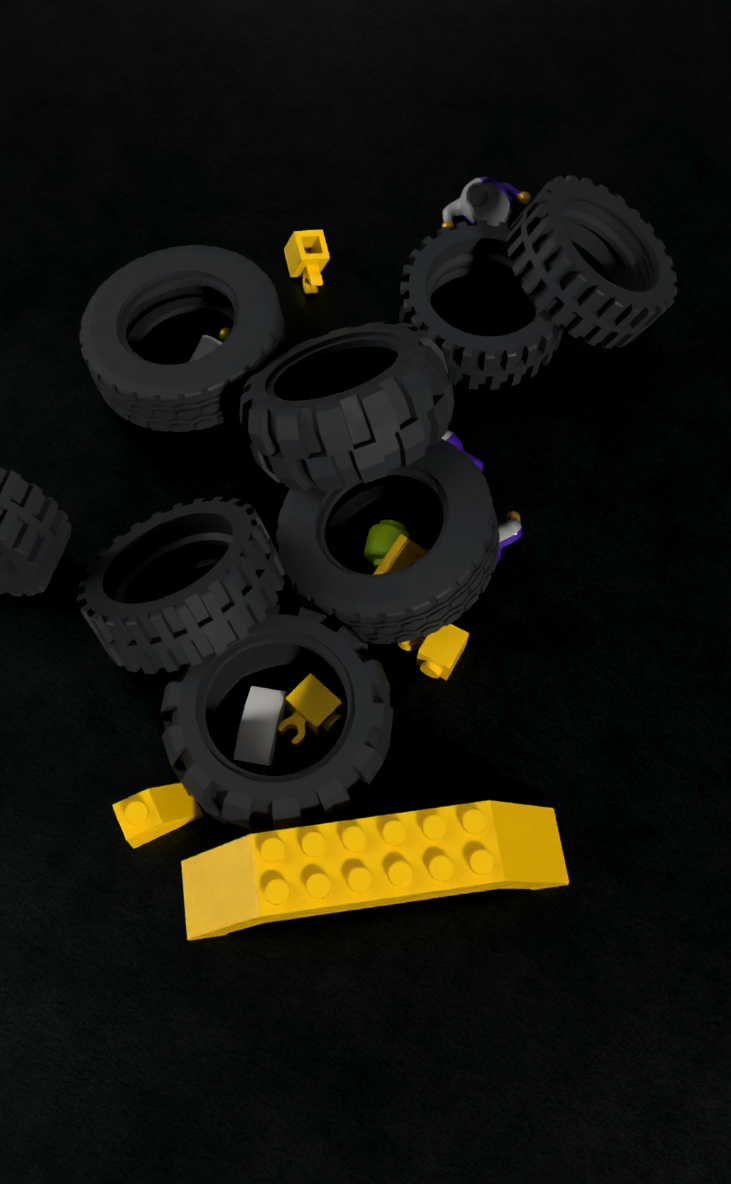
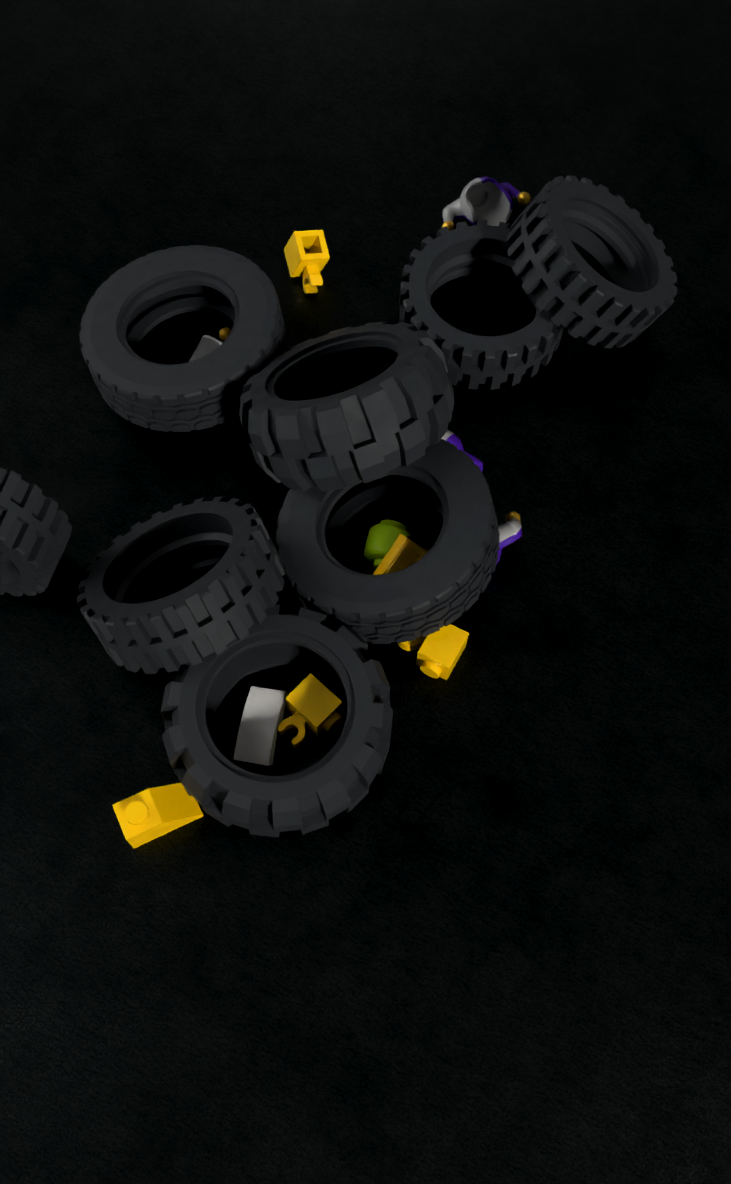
yellow slope [181,800,569,940] -> none

